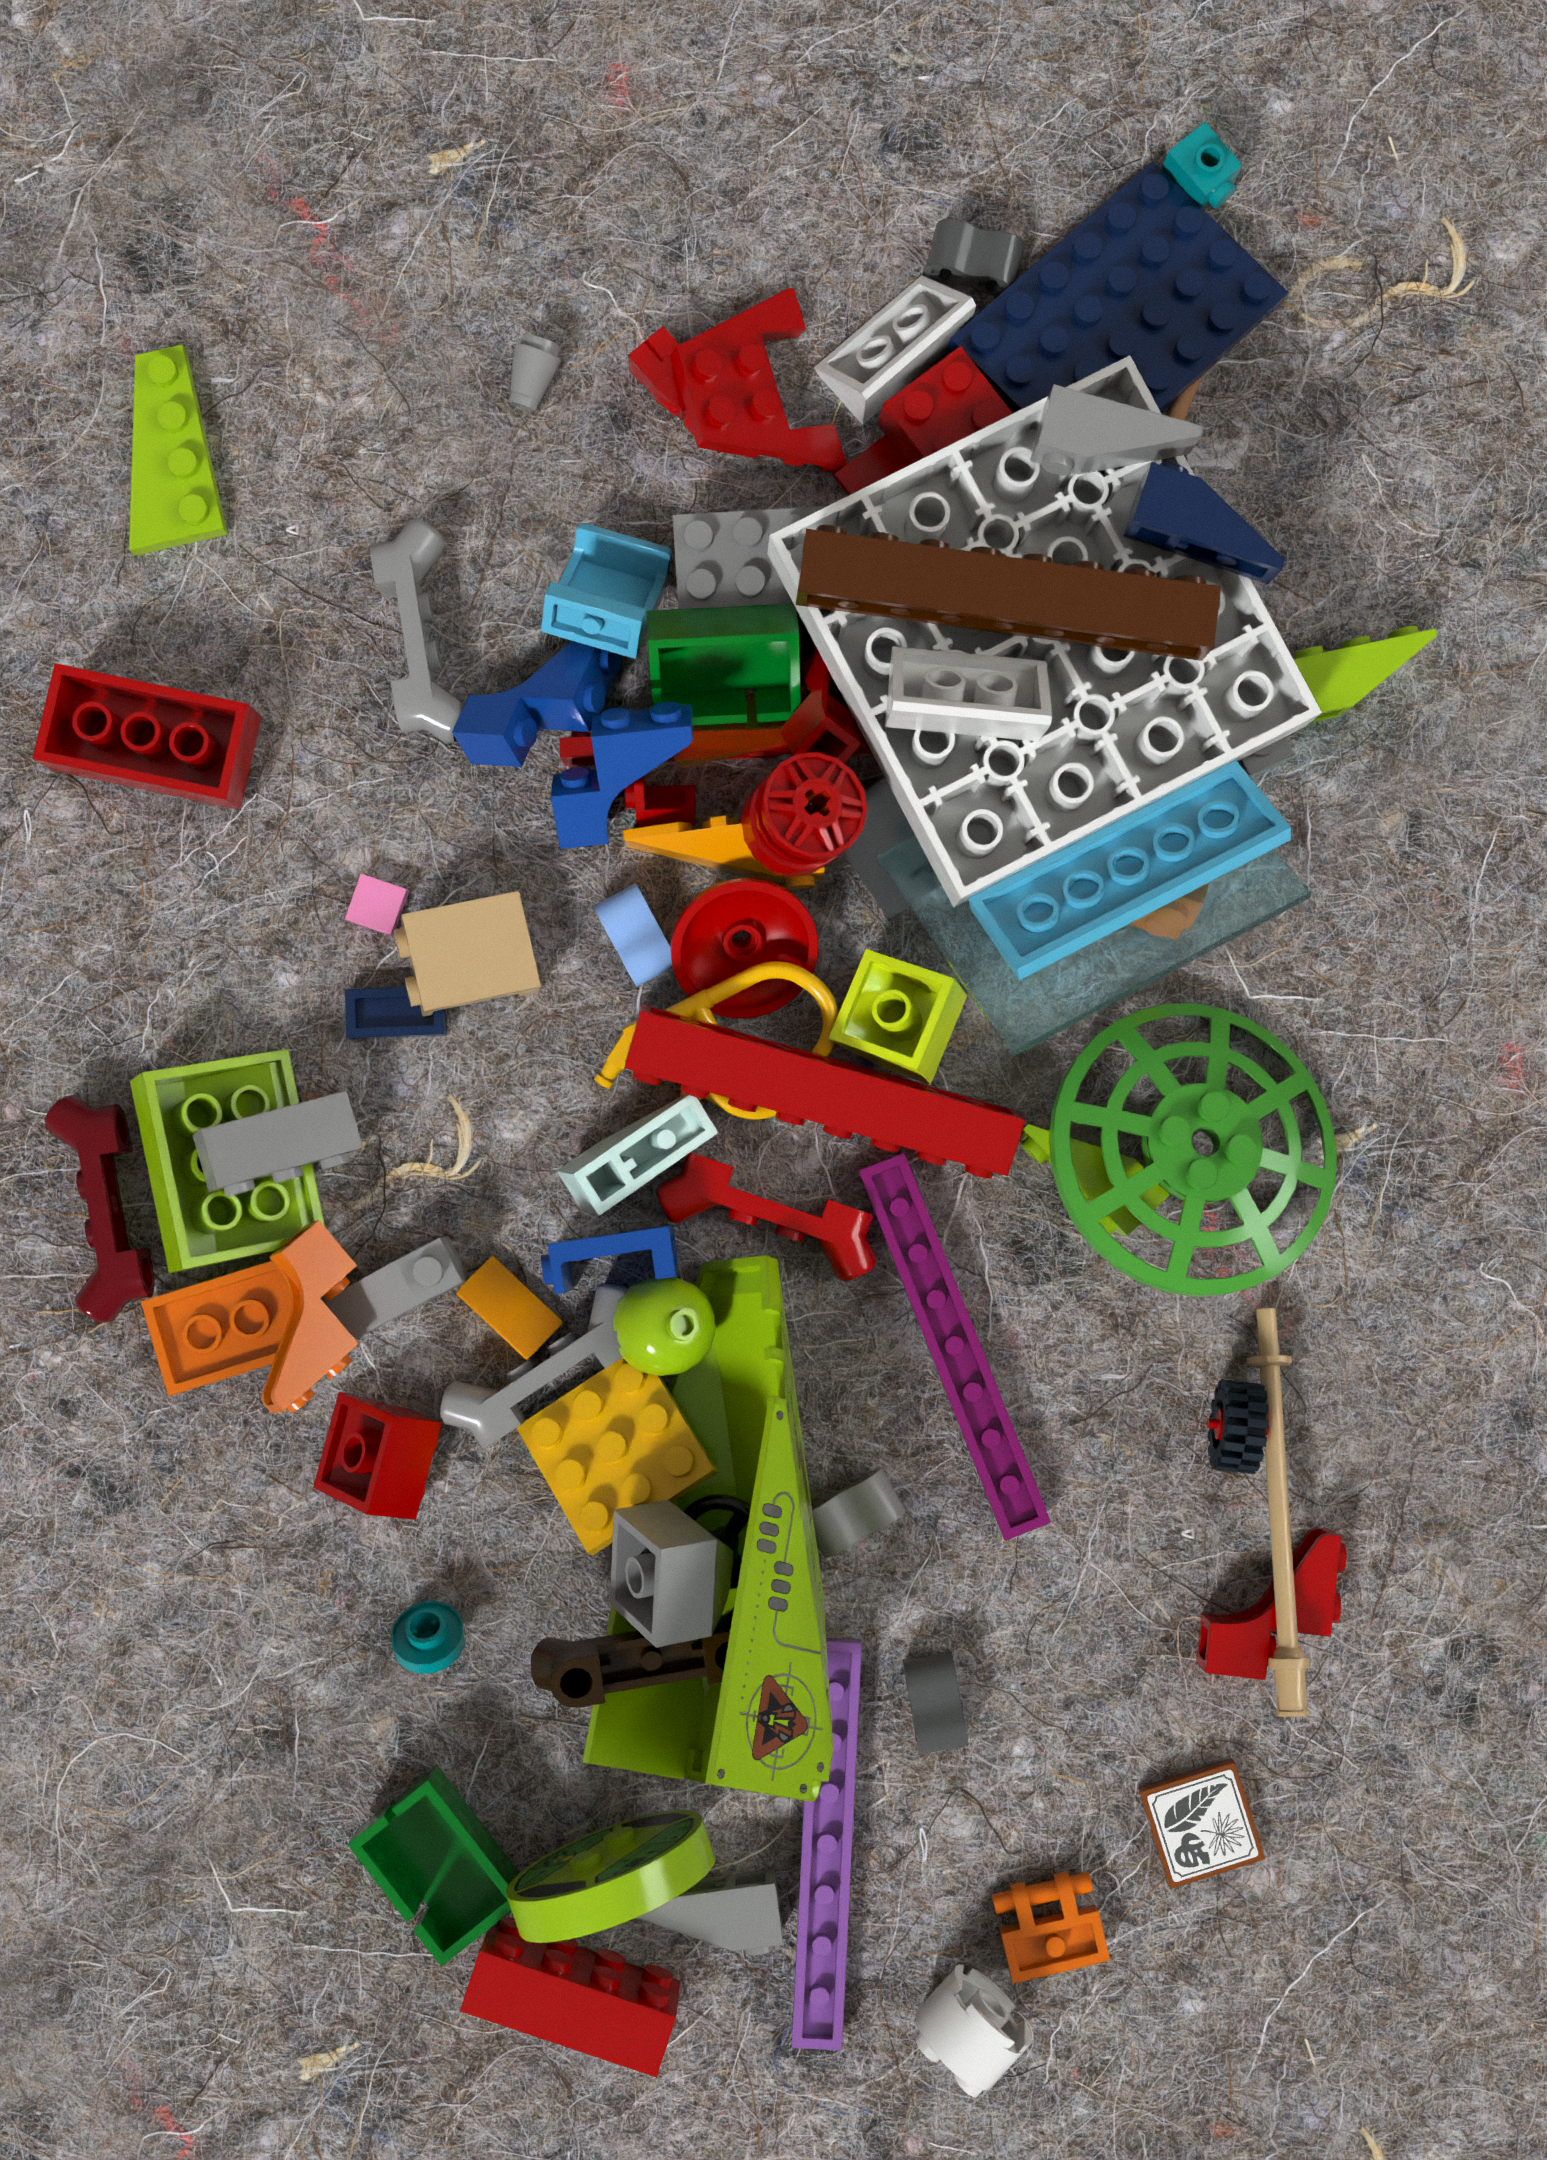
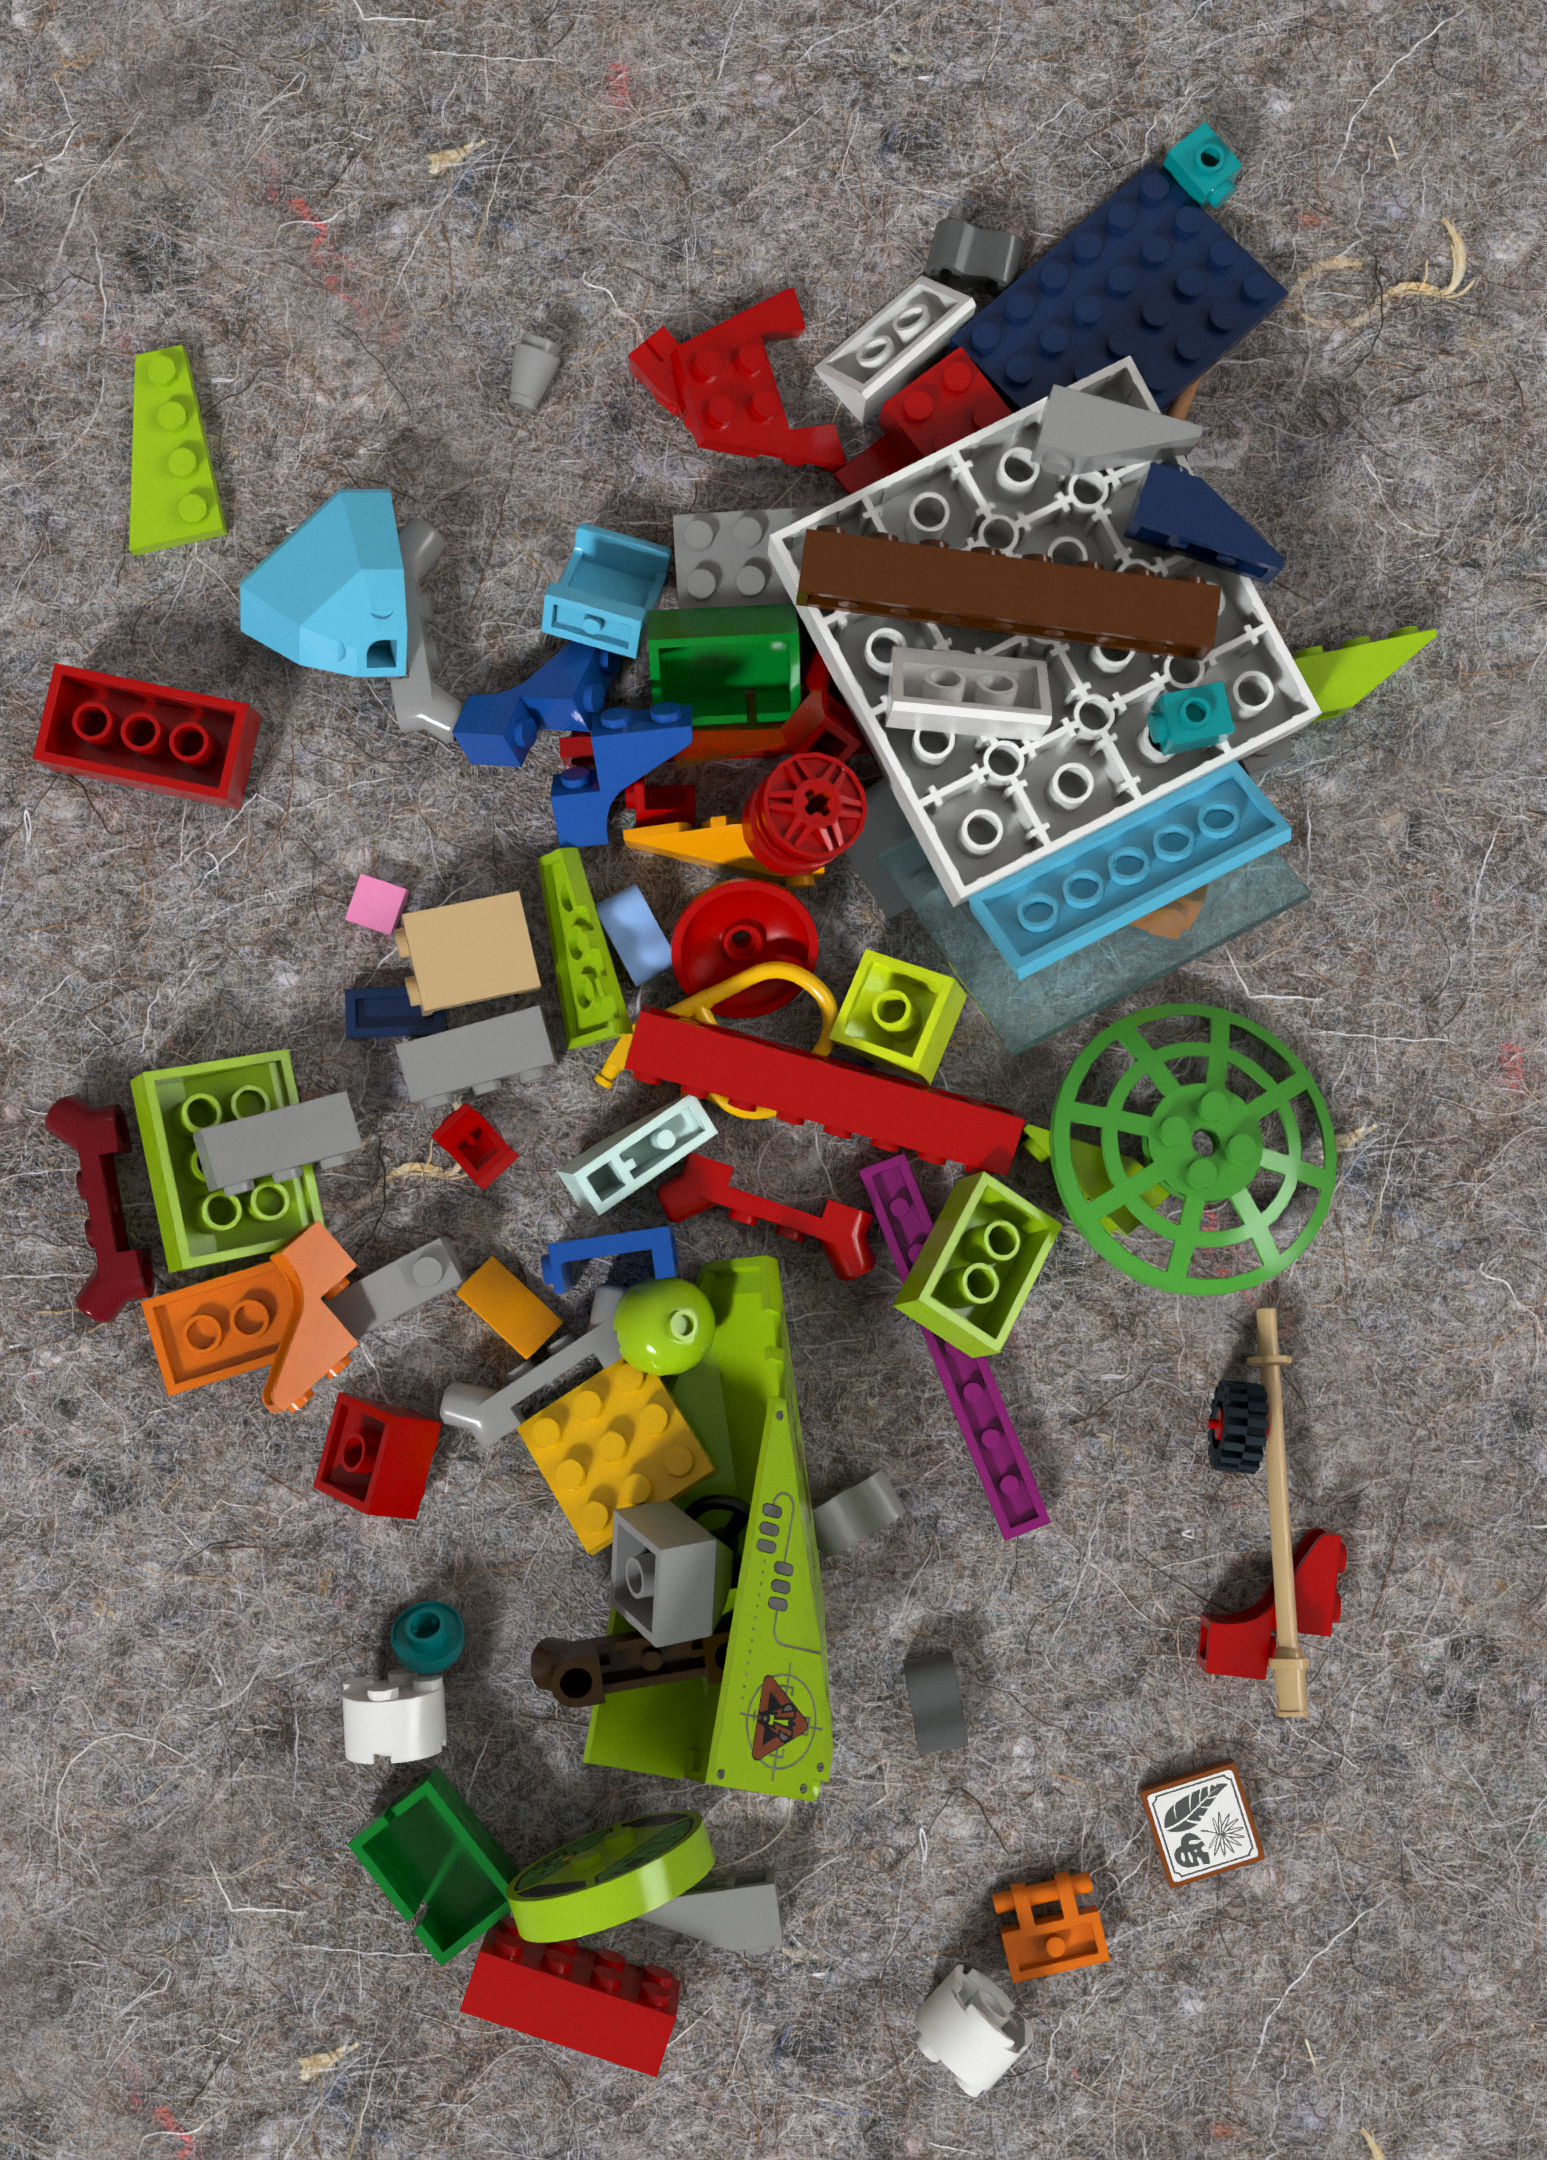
medium lavender plate [792,1637,862,2050] -> none
none -> medium azure brick [239,489,407,677]
none -> white brick [342,1668,447,1764]
none -> light grey brick [396,1005,559,1110]
none -> red bracket [431,1103,519,1190]
none -> lime wing [537,847,633,1050]
none -> lime brick [893,1171,1062,1358]
none -> teal brick [1148,681,1235,756]

